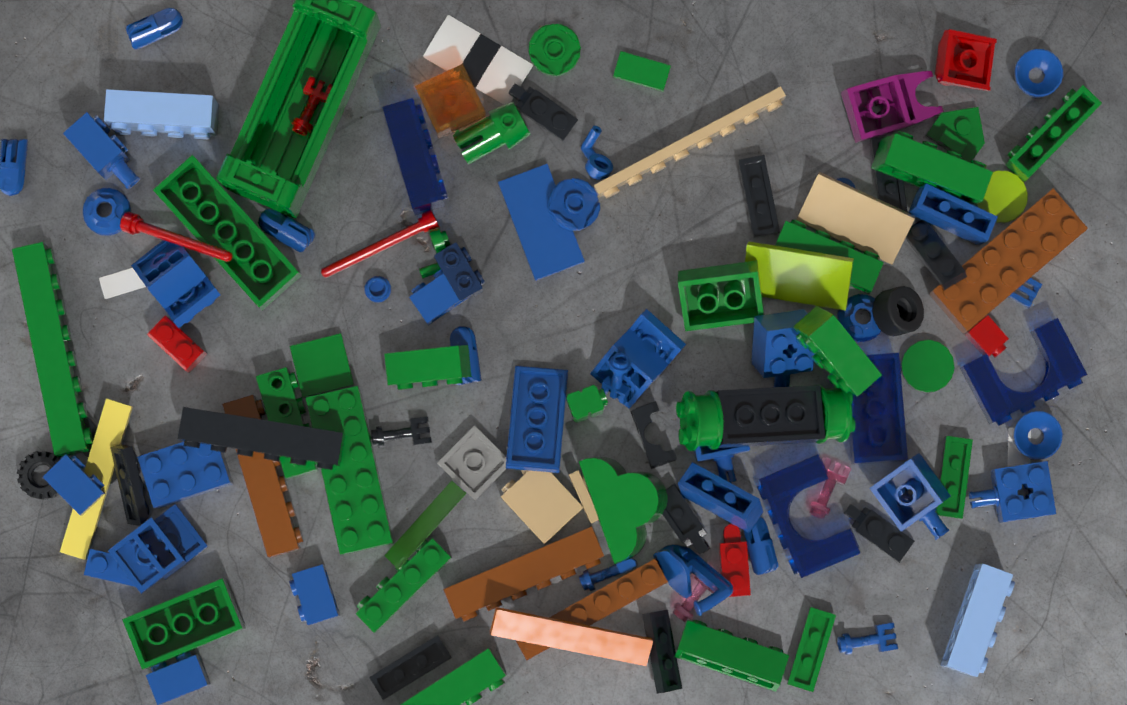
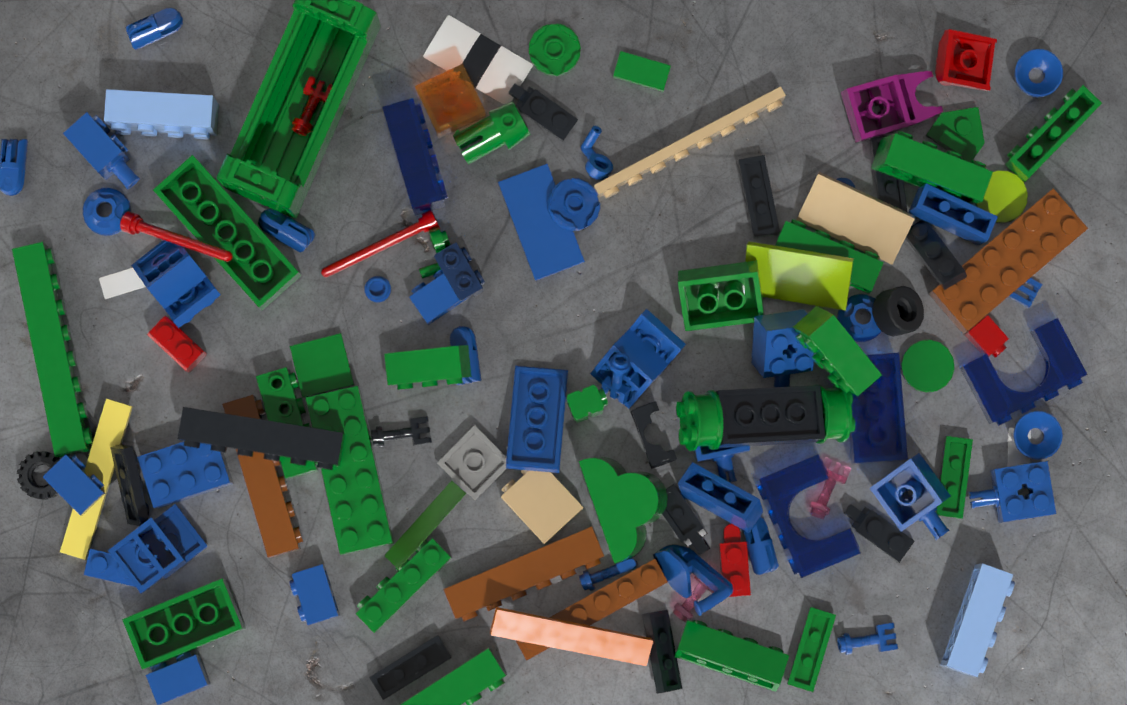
tan plate [569,470,599,524] -> none

